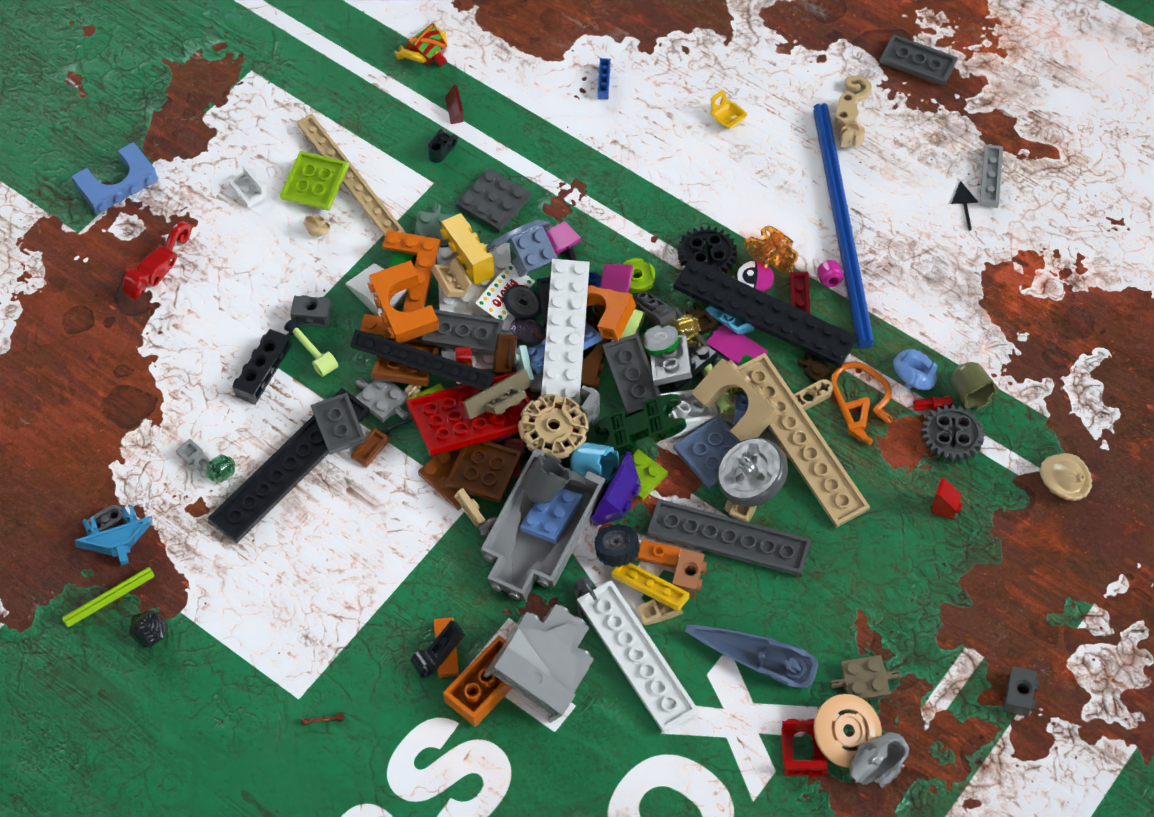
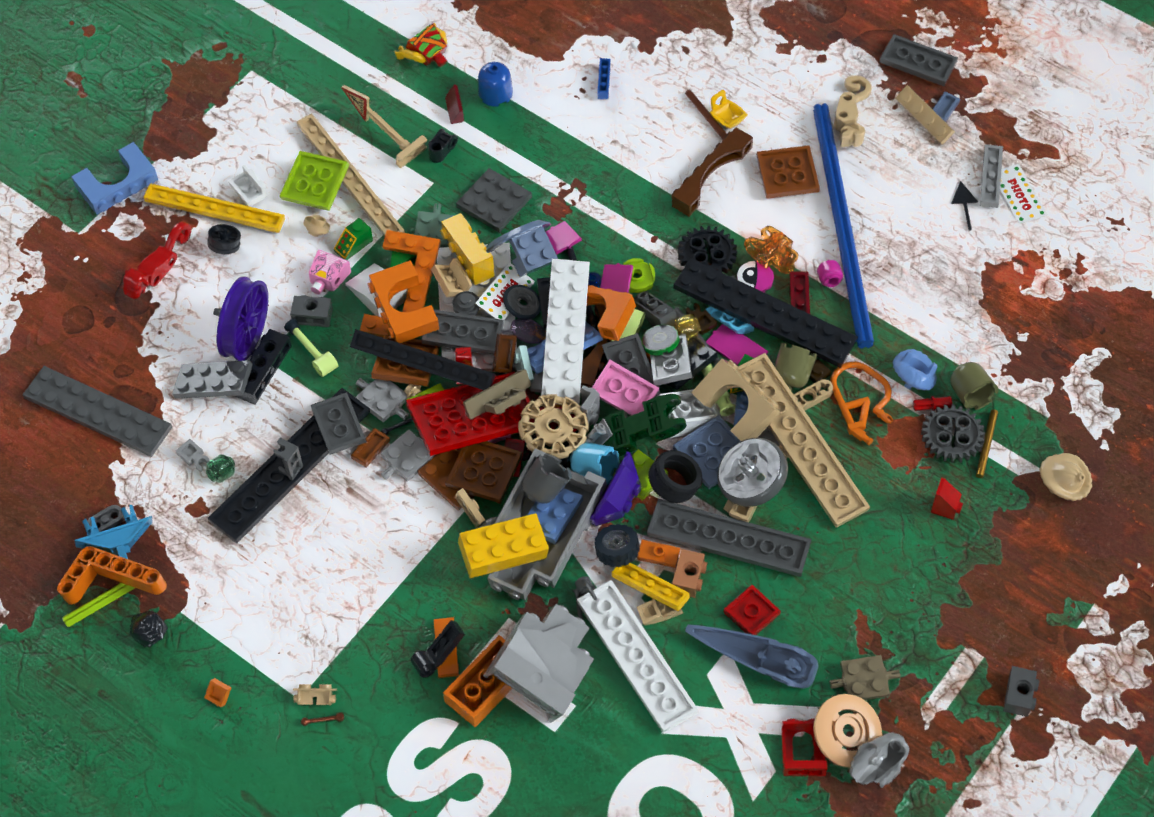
none -> dark grey plate [23,366,172,457]
none -> orange beam [57,546,167,604]
none -> yellow plate [143,183,285,233]
none -> plate [172,360,252,399]
none -> orange plate [204,678,231,707]
none -> black wheel [207,224,241,255]
none -> dark purple wheel [213,276,269,361]
none -> dark grey hinge [274,438,303,481]
none -> tan hinge [293,684,337,705]
none -> bright pink torso [309,250,351,295]
none -> green slope [333,218,373,260]
none -> tan piece [341,85,427,169]
none -> light grey plate [381,430,436,482]
none -> dark grey plate [452,291,480,315]
none -> yellow brick [458,513,549,578]
none -> blue cylinder [478,61,513,107]
none -> light grey hinge [585,419,612,445]
none -> bright pink plate [592,360,659,416]
none -> black tyre [648,450,703,503]
none -> reddish brown arch [671,127,753,217]
none -> copper bar [685,89,727,140]
none -> red tile [723,585,781,635]
none -> dark orange plate [756,145,820,199]
none -> olive cylinder [774,343,817,391]
none -> tan plate [895,85,955,145]
none -> sand blue tile [933,92,961,122]
none -> pearl gold bar [976,409,998,478]
none -> white sticker [1000,164,1048,224]

